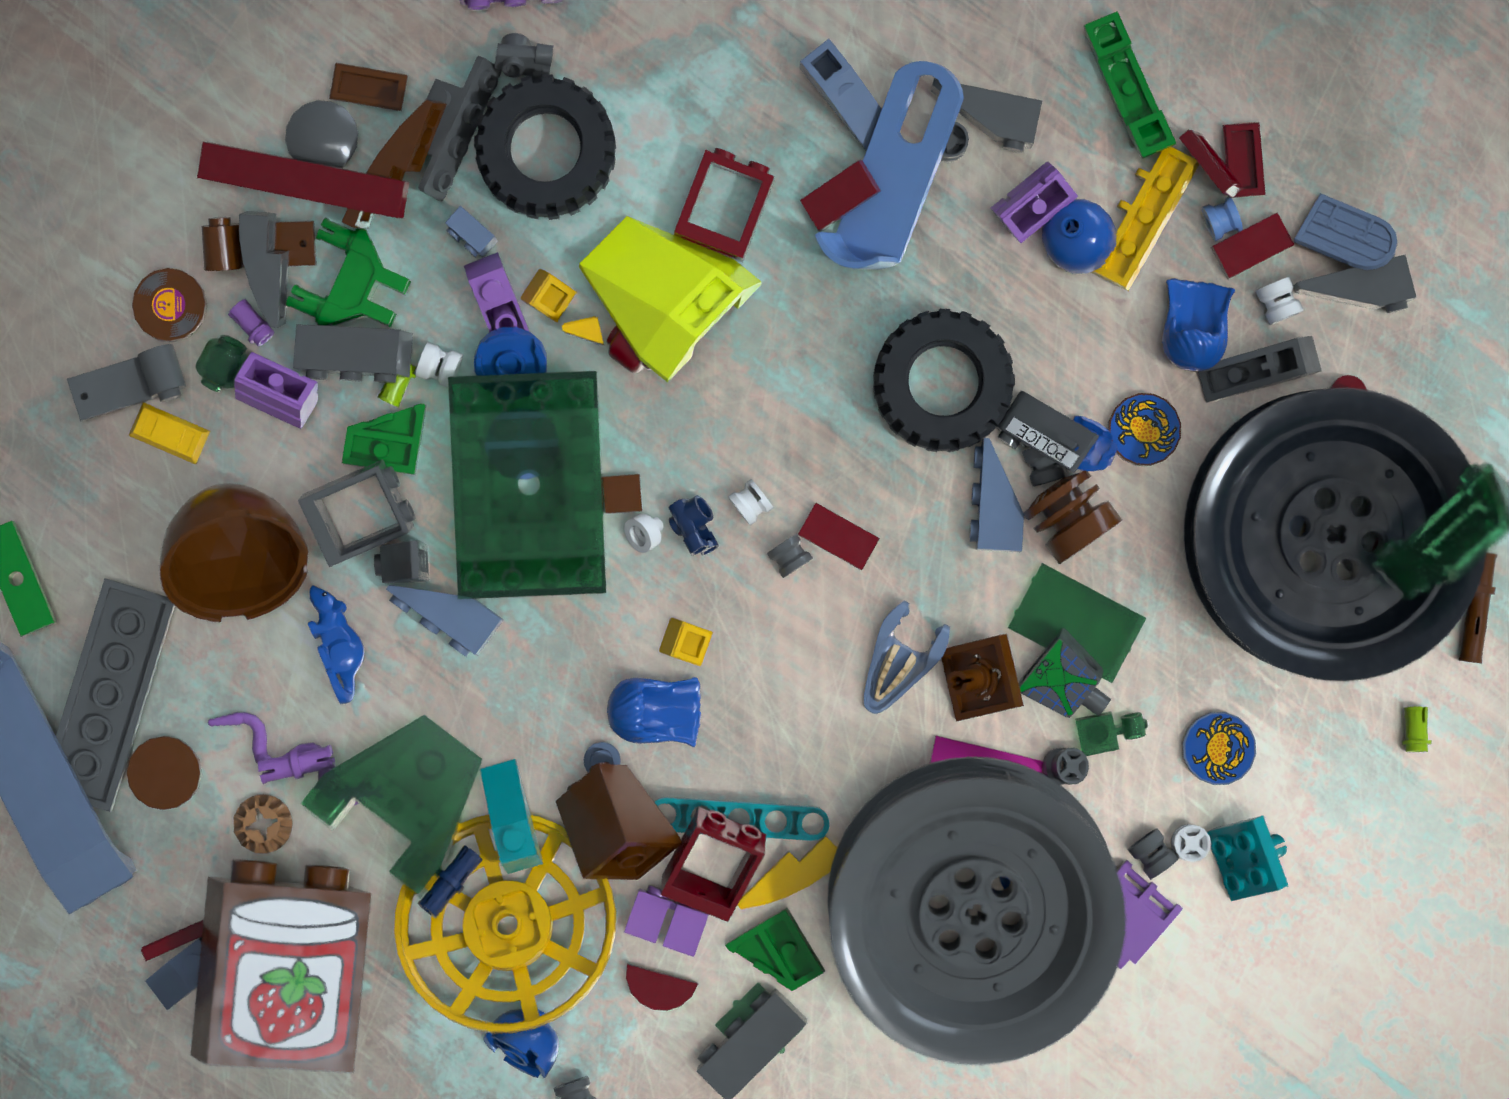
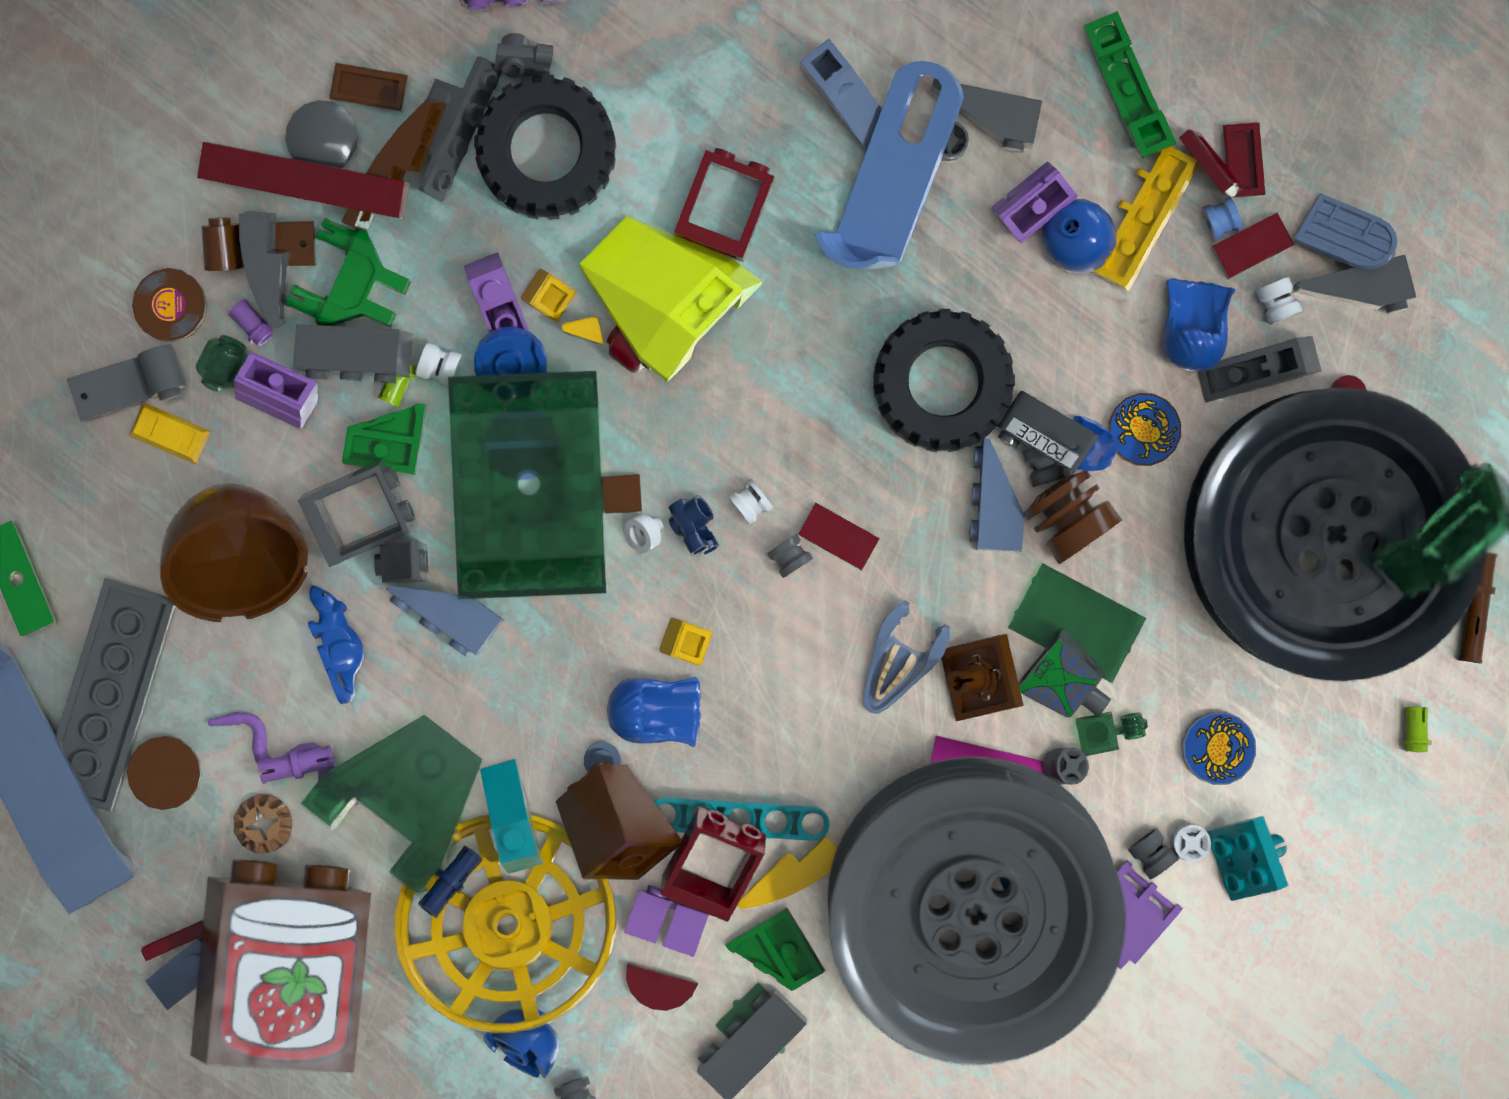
sand blue piece [445,206,498,258] -> none
dark red tile [800,160,881,231] -> none

